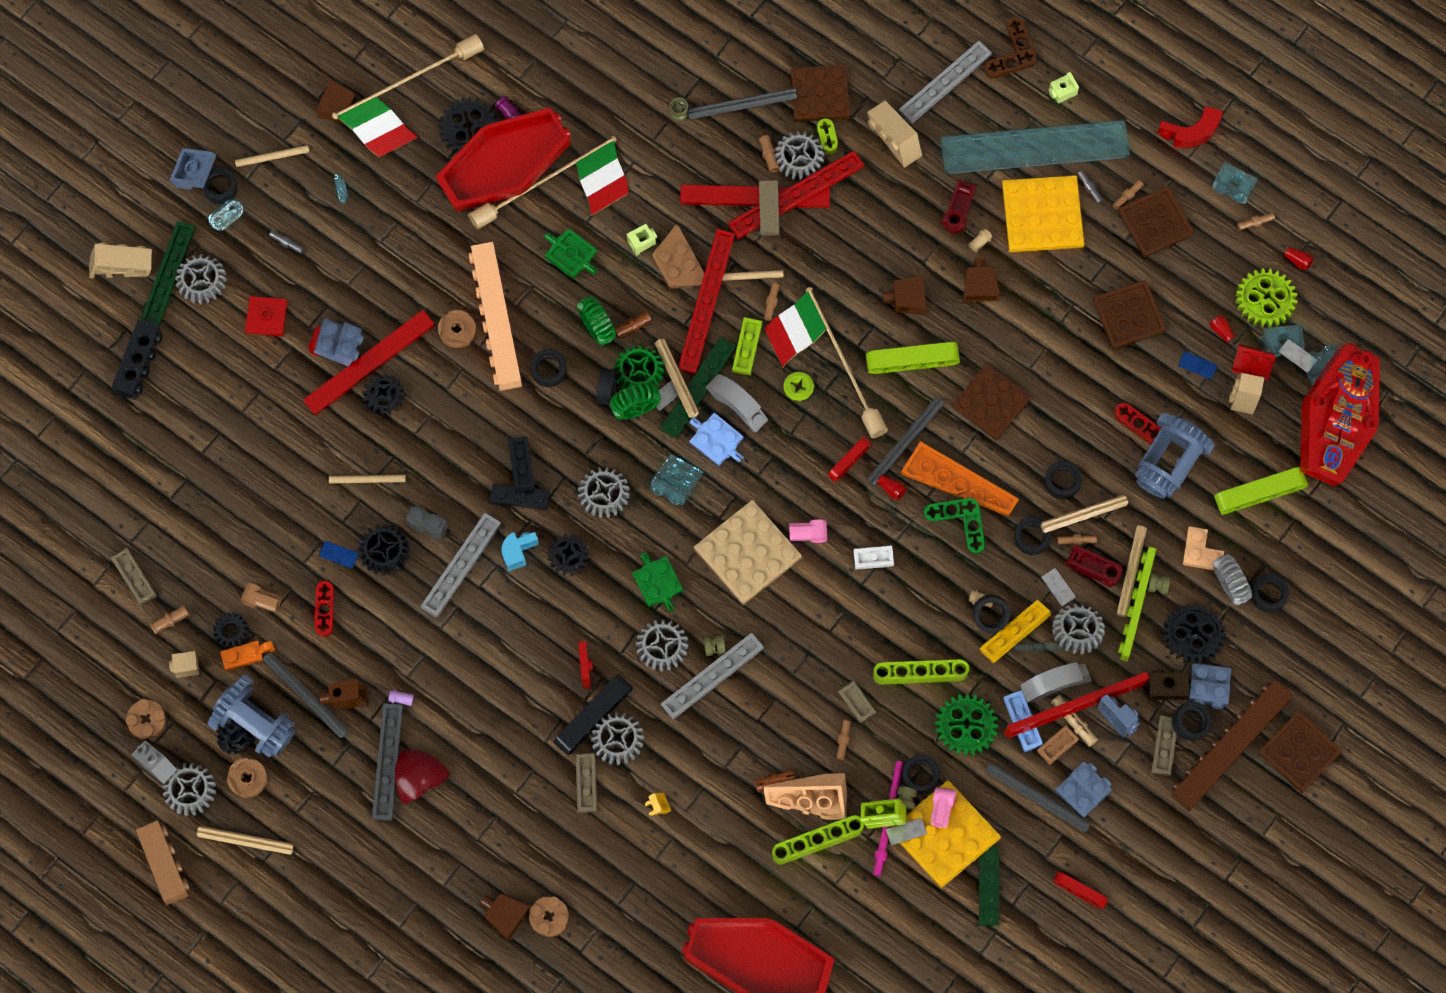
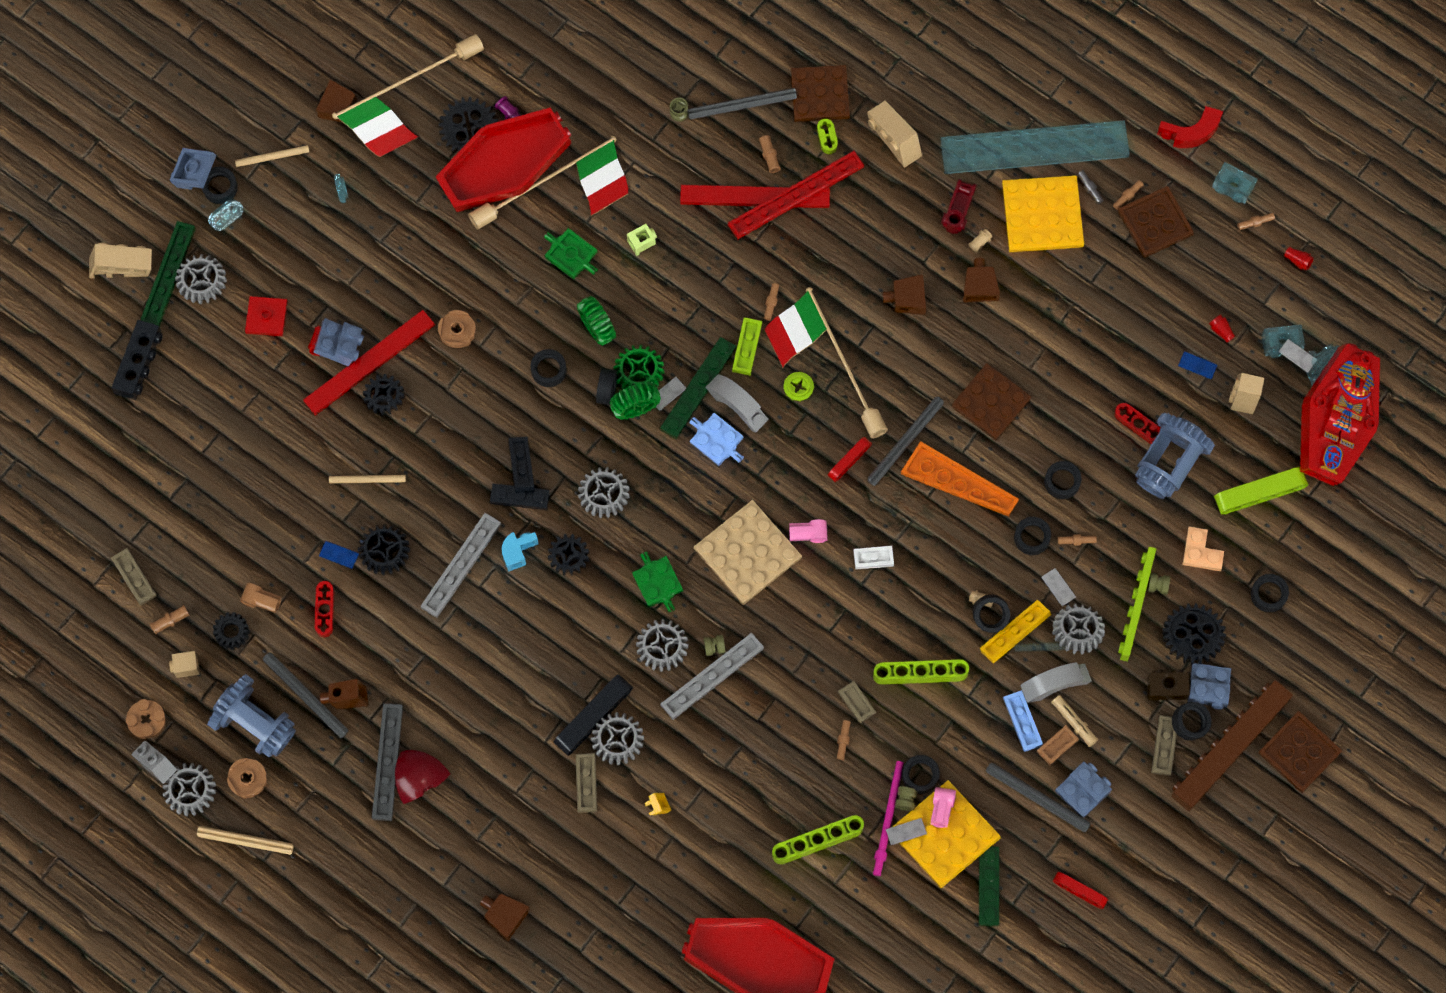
medium nougat brick [136,820,190,905] -> none
black gear [217,719,256,755] -> none
orange plate [220,641,275,671] -> none
flat silver bar [269,230,305,254] -> none
lavender pin [388,689,414,706] -> none
dark grey brick [406,506,448,540] -> none
light nougat brick [468,242,522,391] -> none
medium nougat plate [529,897,569,937] -> none
red plate [578,641,593,689] -> none
dark orange pin [614,312,652,339] -> none
clear light blue plate [650,454,703,506] -> none
medium nougat wing [652,224,704,289] -> none
tan axle [655,339,699,418] -> none
red tile [678,229,735,375] -> none
tan bar [722,270,783,281] -> none
dark orange pin [754,770,795,792] -> none
dark tan tile [759,180,779,235] -> none
light nougat wedge [764,773,847,820] -> none
light grey gear [774,131,824,181] -> none
lime brick [861,798,906,829] -> none
lime beam [866,342,960,374] -> none
red cone [877,474,906,500] -> none
light grey plate [899,41,992,125] -> none
green beam [924,498,985,554] -> none
green gear [934,693,998,757] -> none
reddish brown beam [985,17,1036,79] -> none
red tile [1004,672,1149,738] -> none
tan axle [1041,495,1128,533] -> none
yellowish green brick [1048,72,1079,104] -> none
dark red piece [1064,545,1123,588] -> none
reddish brown plate [1092,280,1166,350] -> none
sand blue plate [1097,694,1140,738] -> none
tan axle [1117,525,1147,617] -> none
light grey gear [1213,554,1252,606] -> none
red plate [1231,344,1276,381] -> none
lime gear [1235,268,1297,328] -> none

